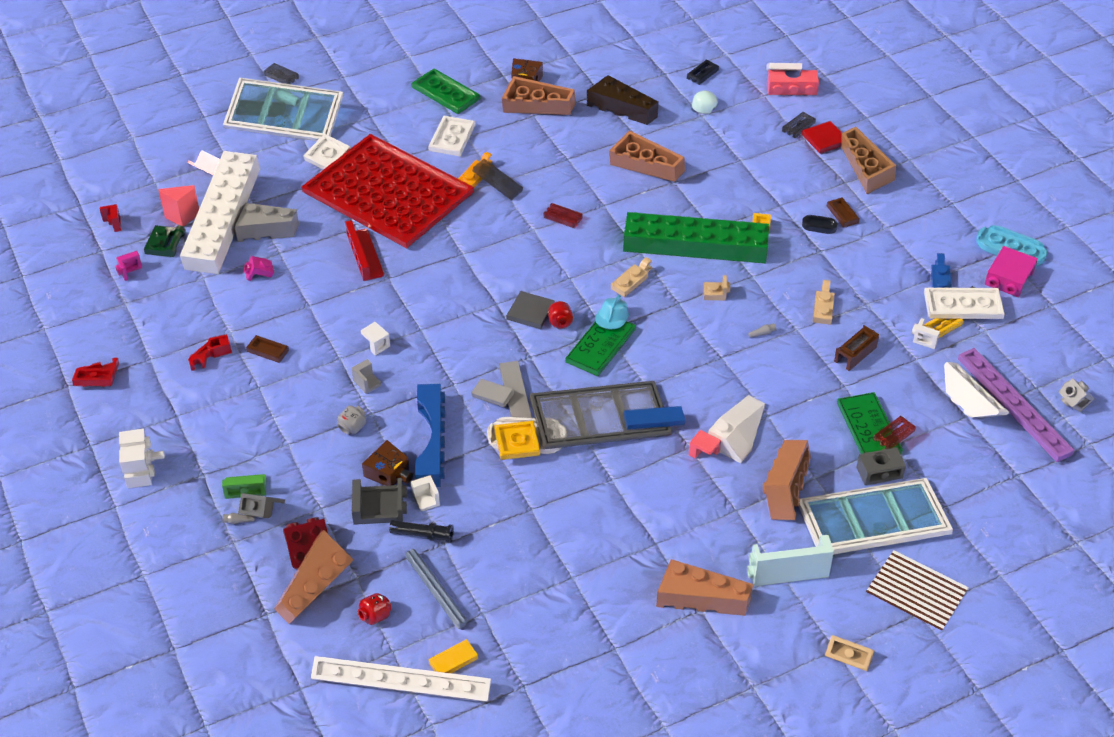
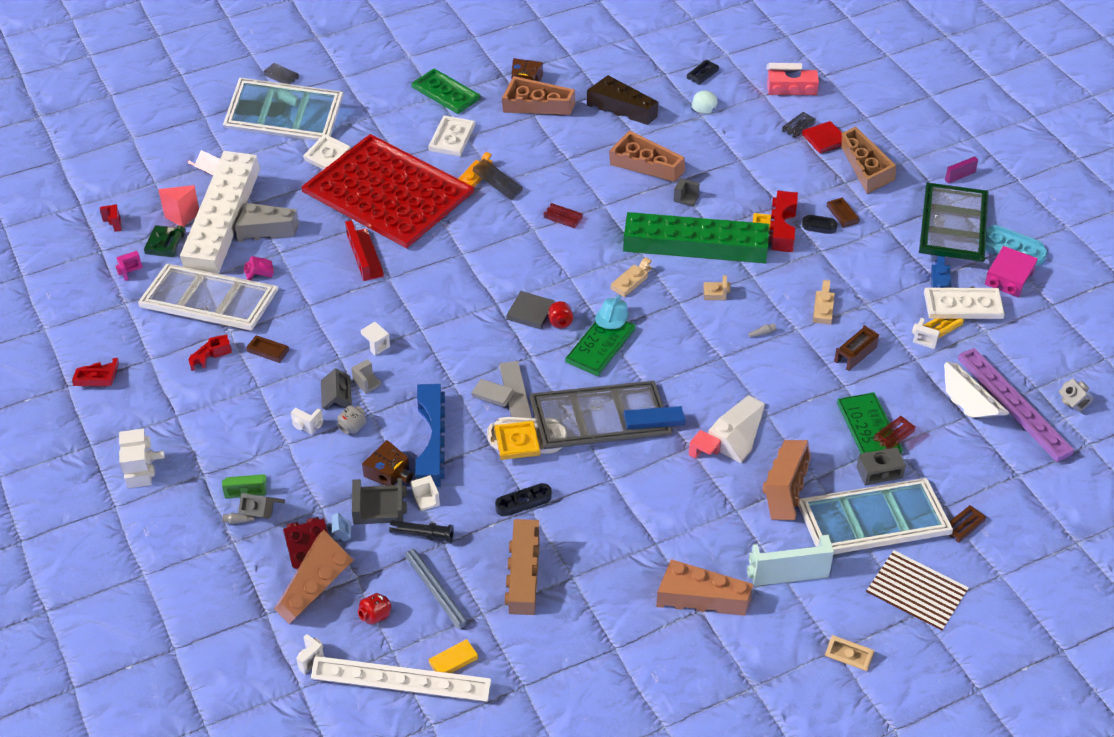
none -> clear door [138,264,278,331]
none -> white bracket [291,408,323,435]
none -> white bracket [296,634,324,675]
none -> dark grey panel [321,368,352,410]
none -> light blue tile [327,513,351,542]
none -> black beam [495,483,552,517]
none -> medium nougat wedge [505,519,540,615]
none -> dark grey panel [674,178,700,207]
none -> red arch [768,190,798,252]
none -> clear door [919,182,989,262]
none -> magenta tile [945,156,978,184]
none -> reddish brown tile [949,505,986,543]

